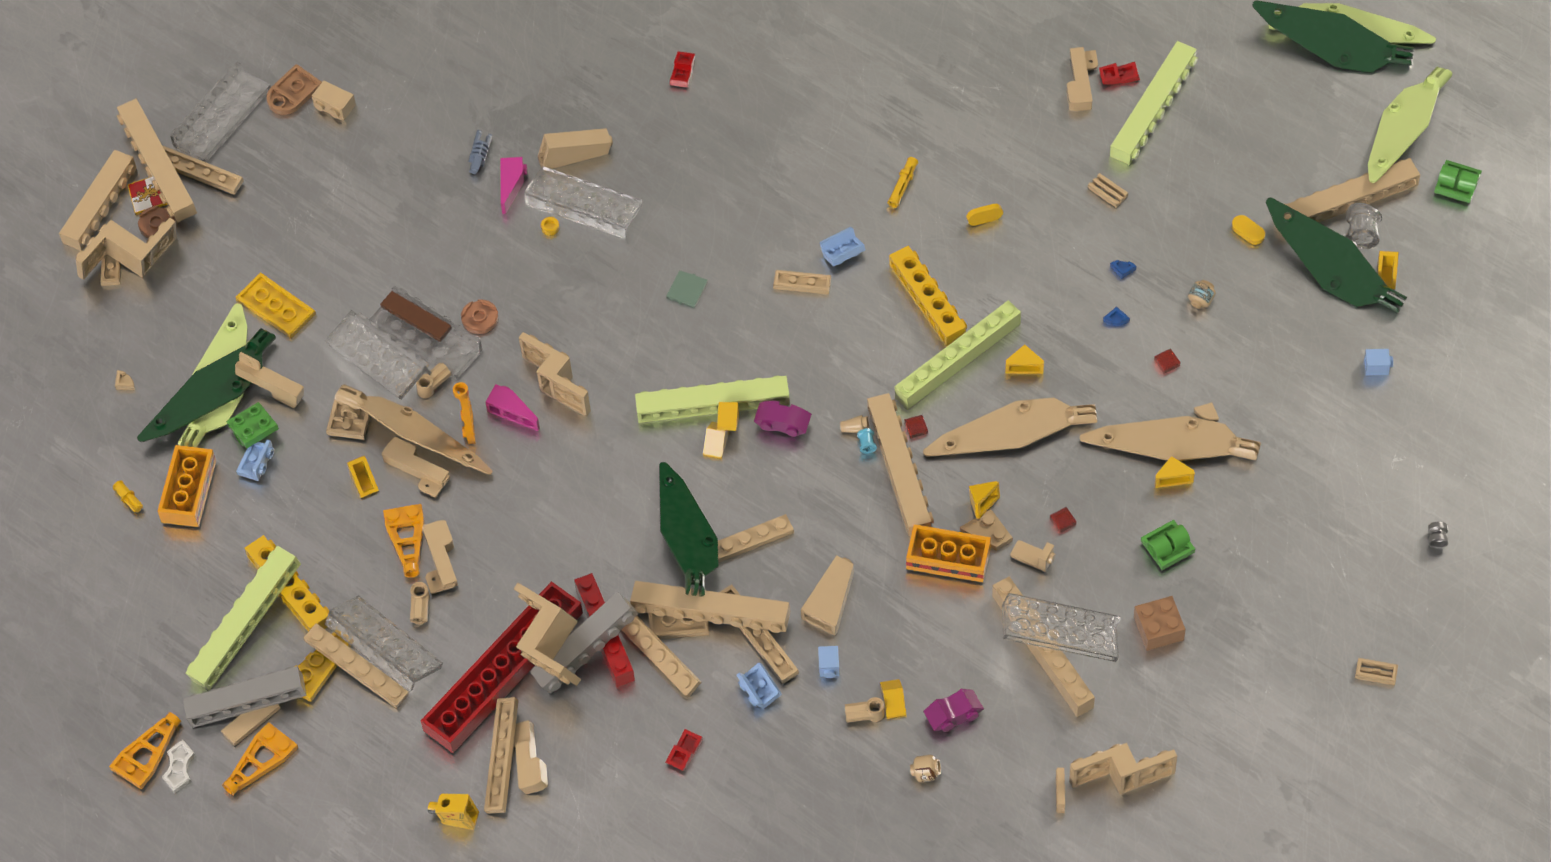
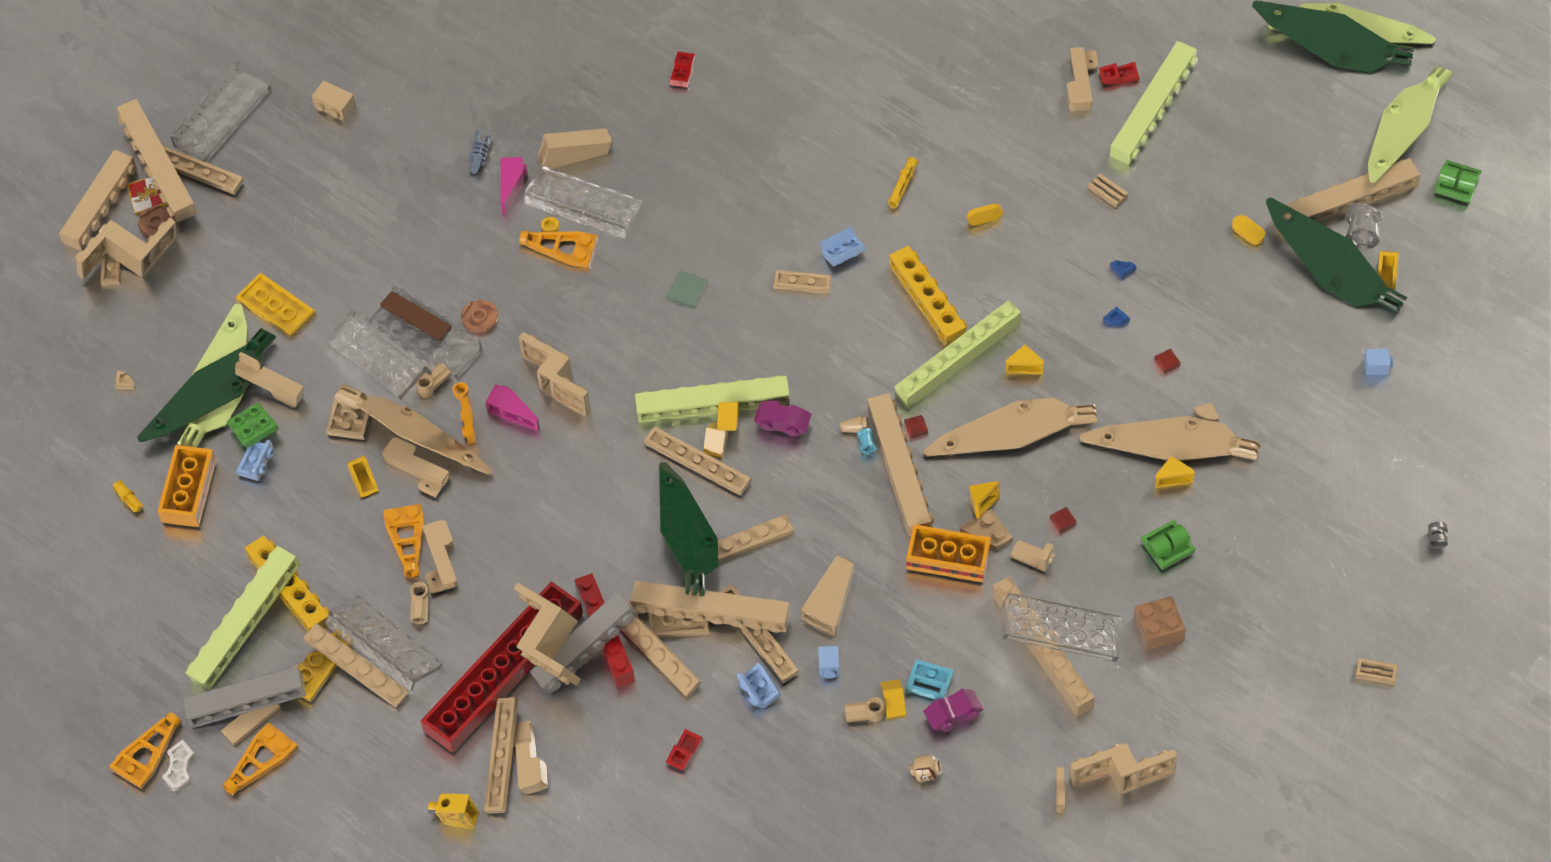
medium nougat tile [267,64,322,115] -> none
head [1188,280,1216,309] -> none
none -> light orange plate [519,230,598,269]
none -> tan plate [644,426,751,496]
none -> medium azure plate [905,659,954,700]

